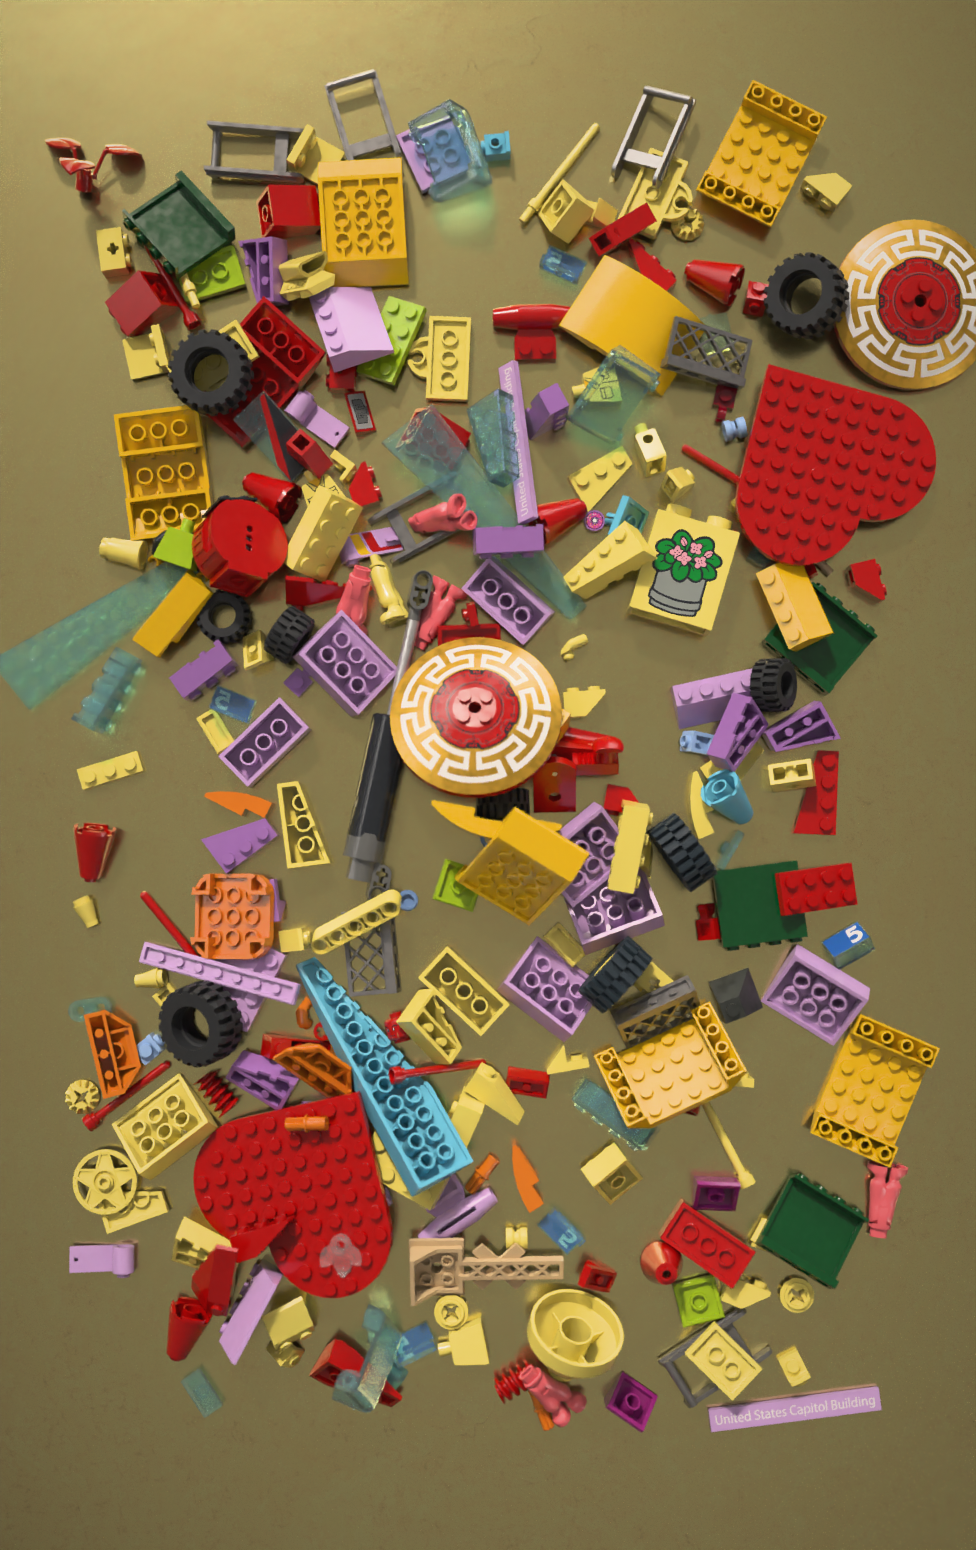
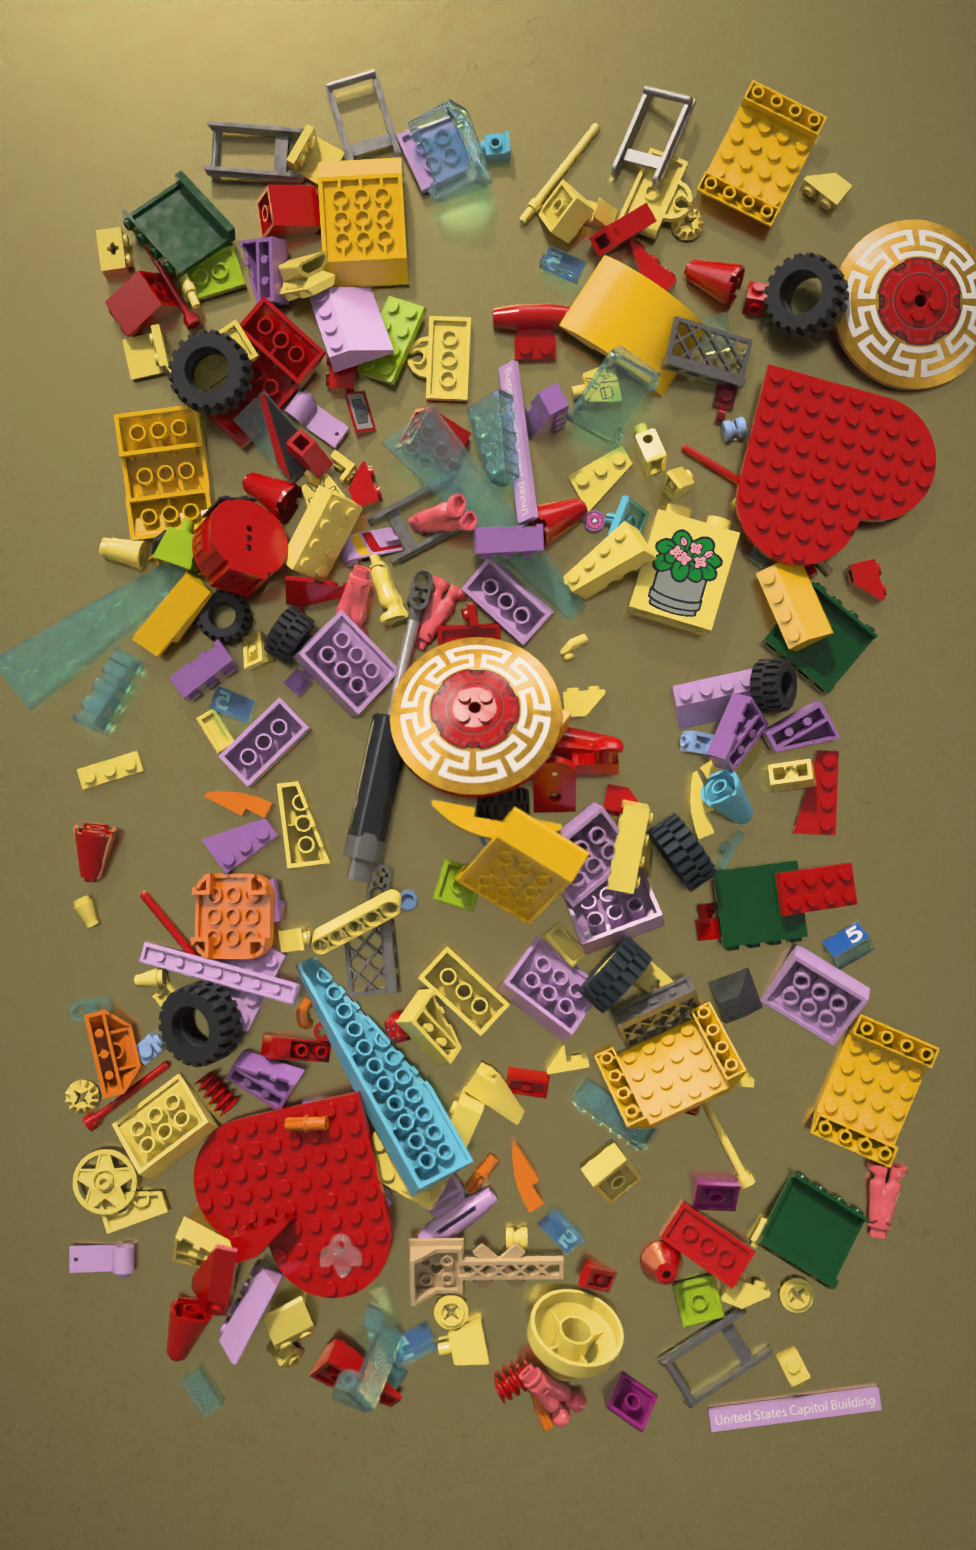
red plant [45,138,142,192] -> none
orange wedge [273,1043,352,1098] -> none
red piece [389,1059,486,1085] -> none
light yellow plate [685,1321,762,1401] -> none

